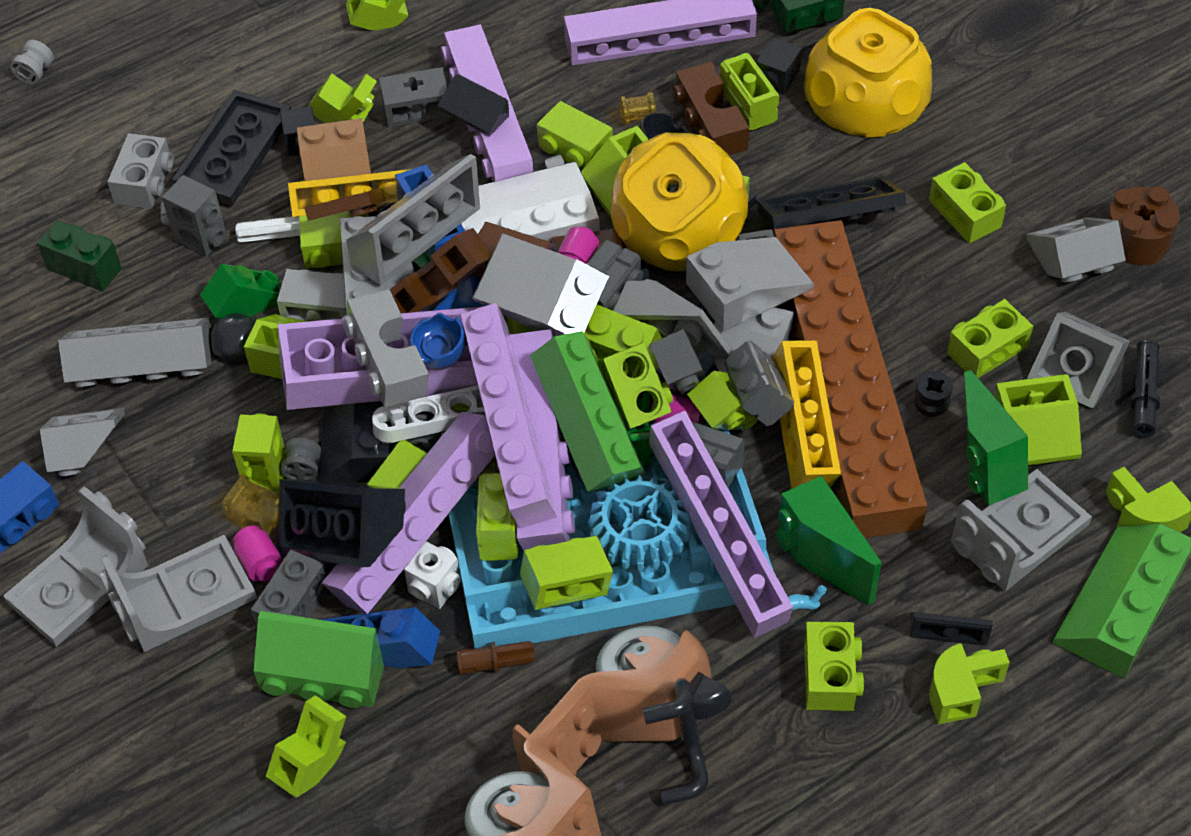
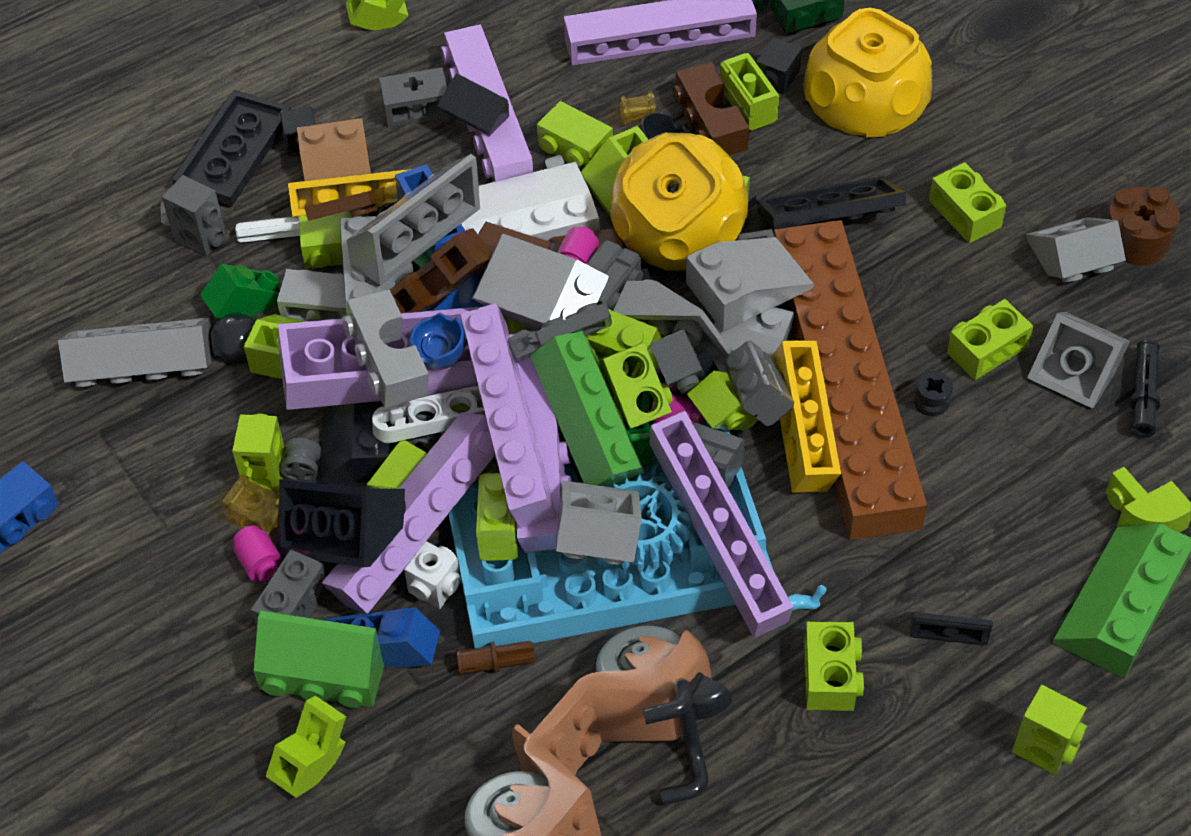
light grey bracket [3,487,148,647] -> none
light grey wheel [10,40,54,85] -> none
dark green brick [37,220,122,292] -> none
light grey slope [40,408,125,476] -> none
light grey bracket [98,535,257,652] -> none
light grey brick [107,133,174,209] -> none
lime brick [308,73,377,123] -> none
lime brick [520,536,613,610] -> none
green slope [776,476,882,605] -> none
lime brick [929,643,1009,725] -> none
light grey bracket [951,469,1092,592] -> none
green slope [964,370,1028,506] -> none
lime slope [994,374,1082,465] -> none
none -> dark grey hinge [508,303,612,362]
none -> light grey slope [556,481,642,564]
none -> lime brick [1012,685,1088,775]

